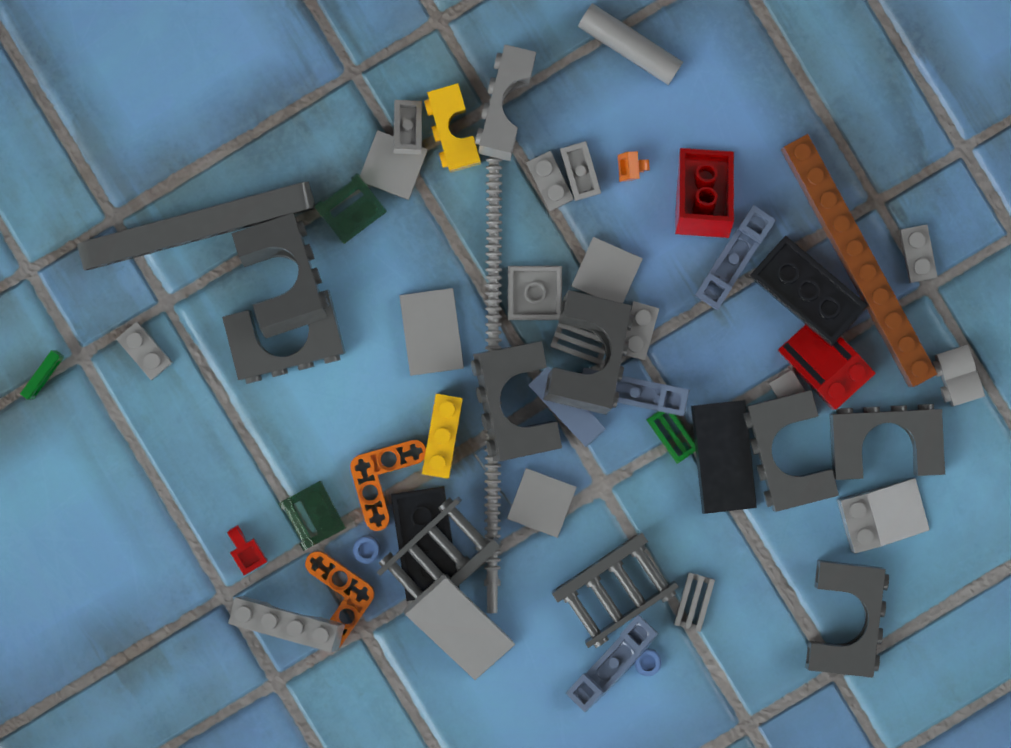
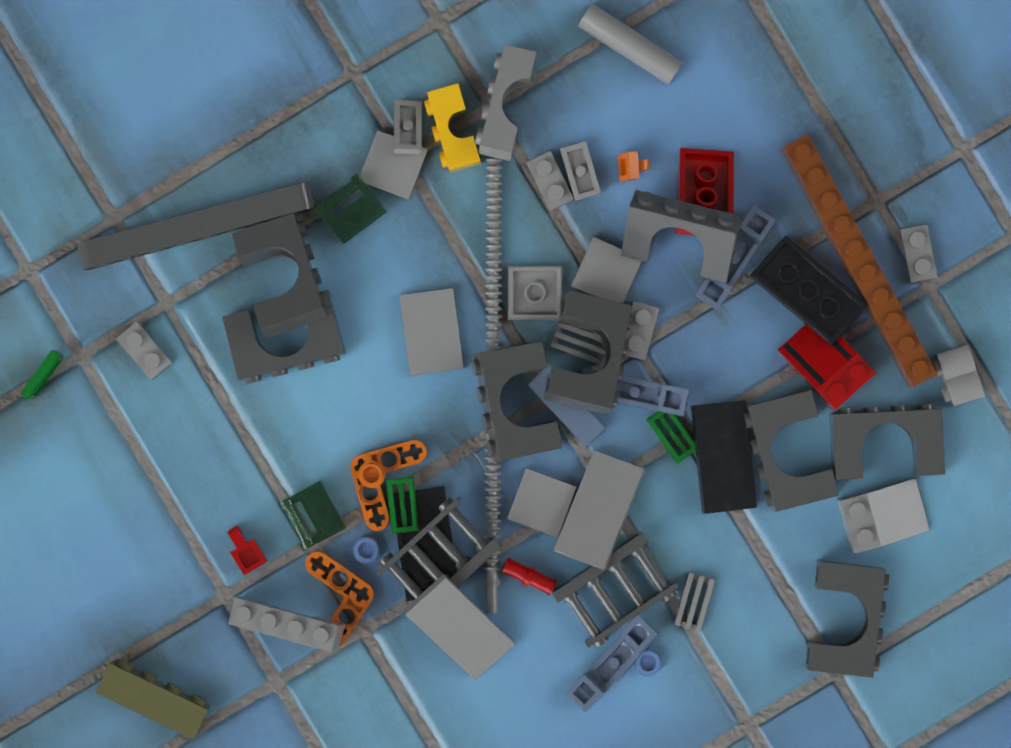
yellow arch [422,393,463,479] -> none
light grey tile [768,369,805,398] -> none
none -> olive brick [96,659,211,739]
none -> orange plate [358,461,385,488]
none -> green tile [386,476,419,534]
none -> red pin [501,557,557,596]
none -> light grey tile [554,450,645,571]
none -> dark grey arch [621,190,742,283]

